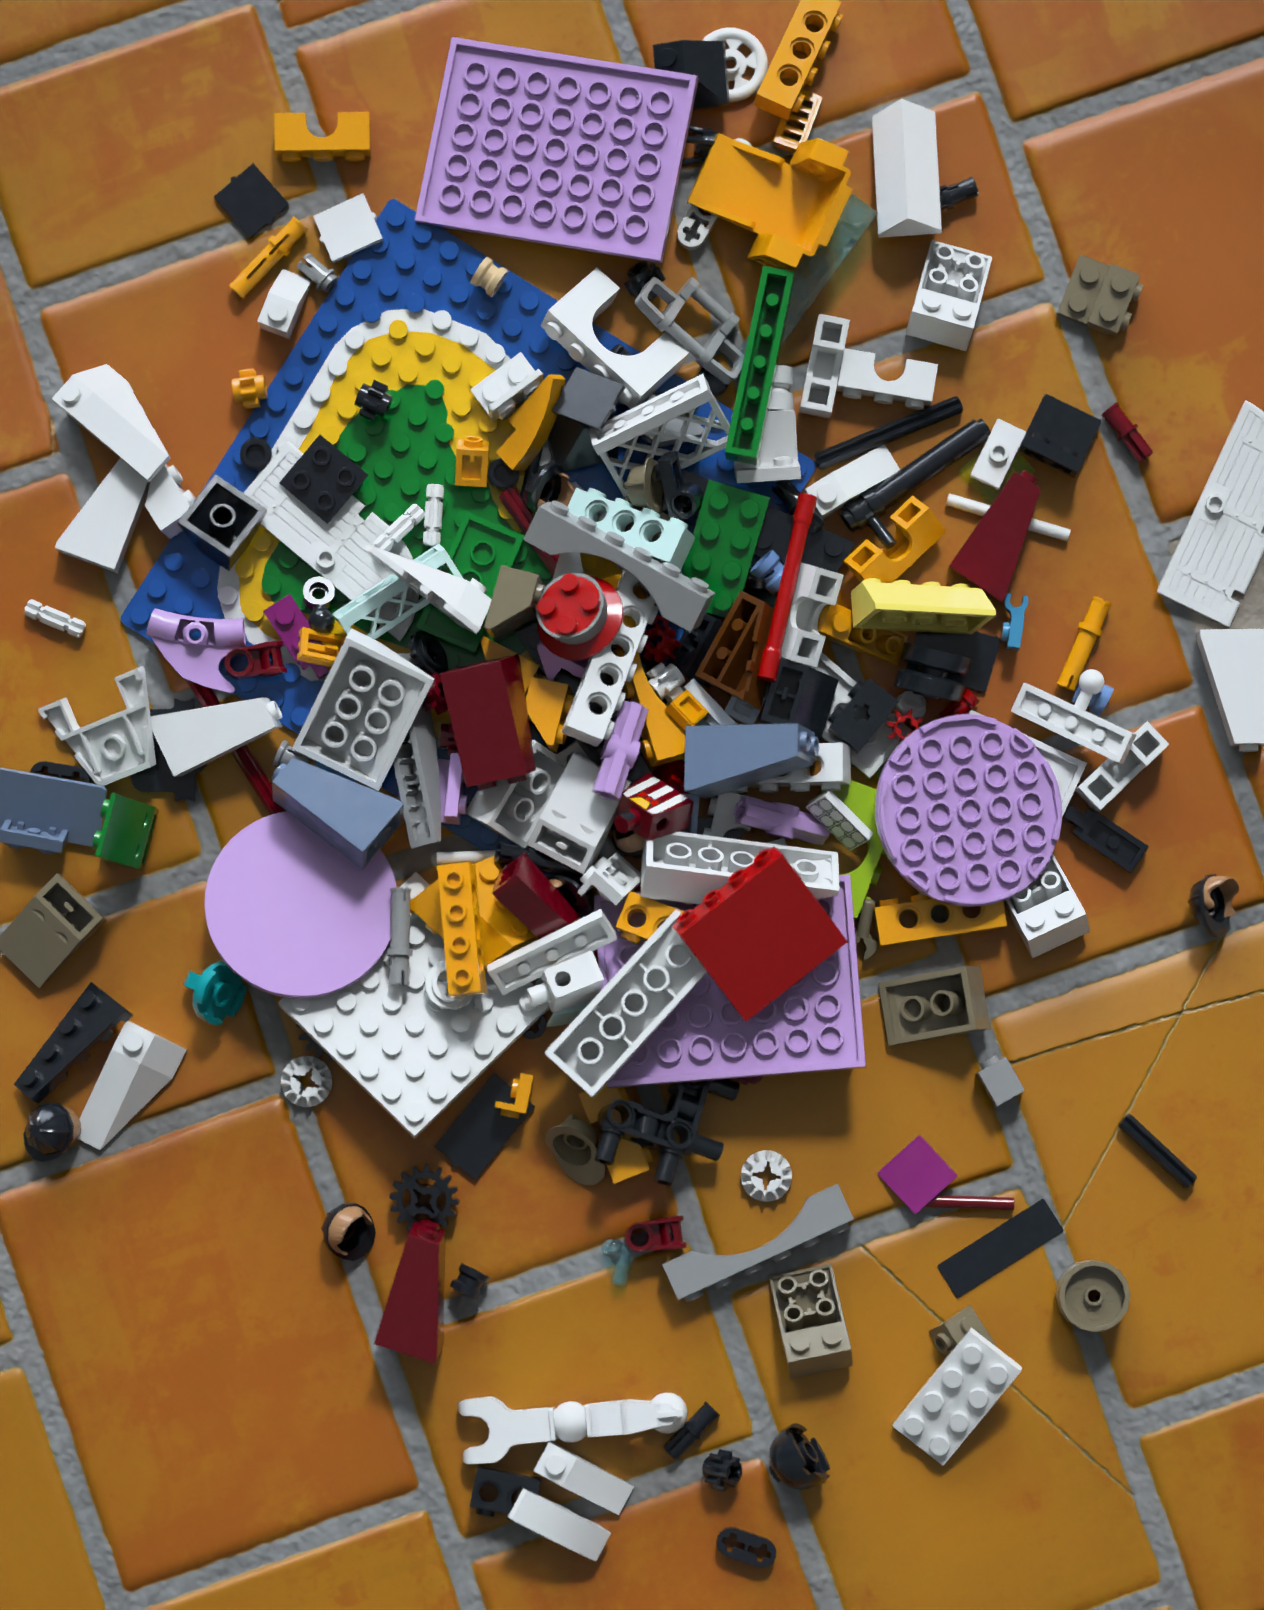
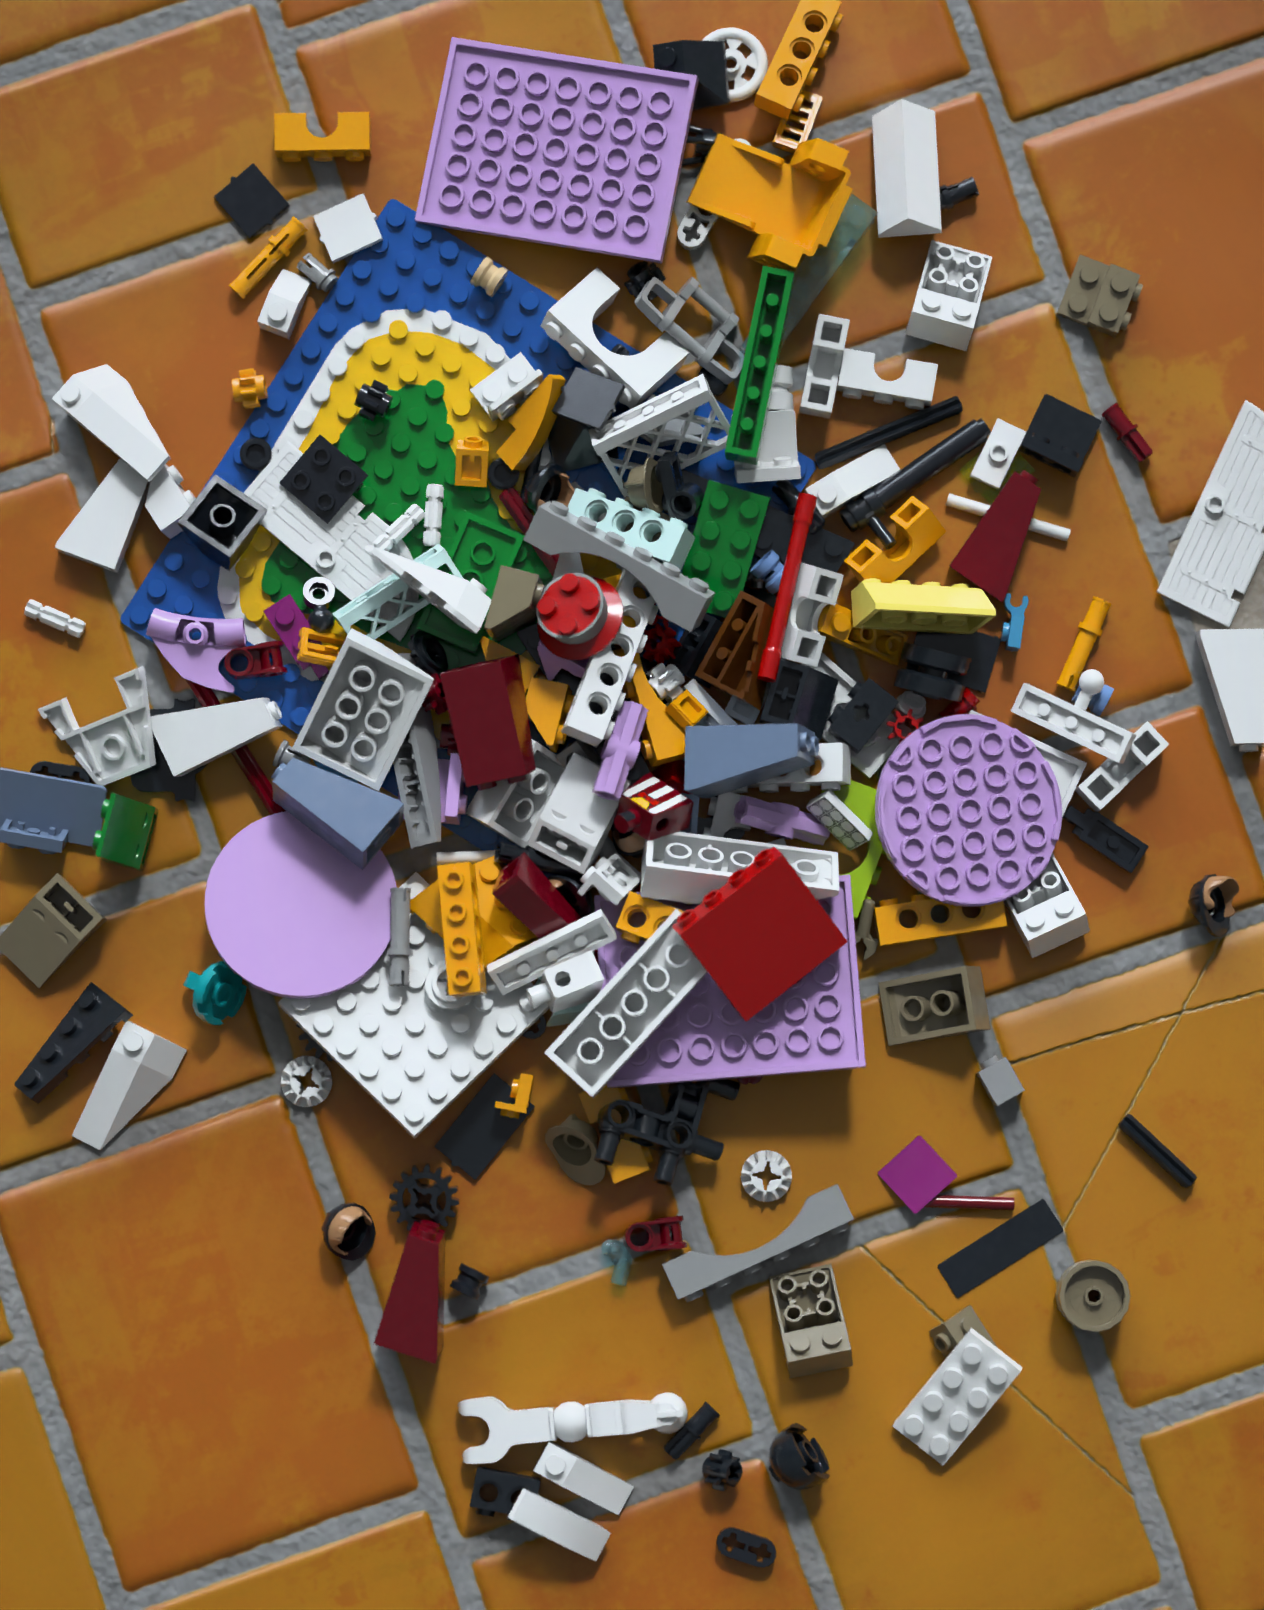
black piece [24,1102,81,1162] -> none

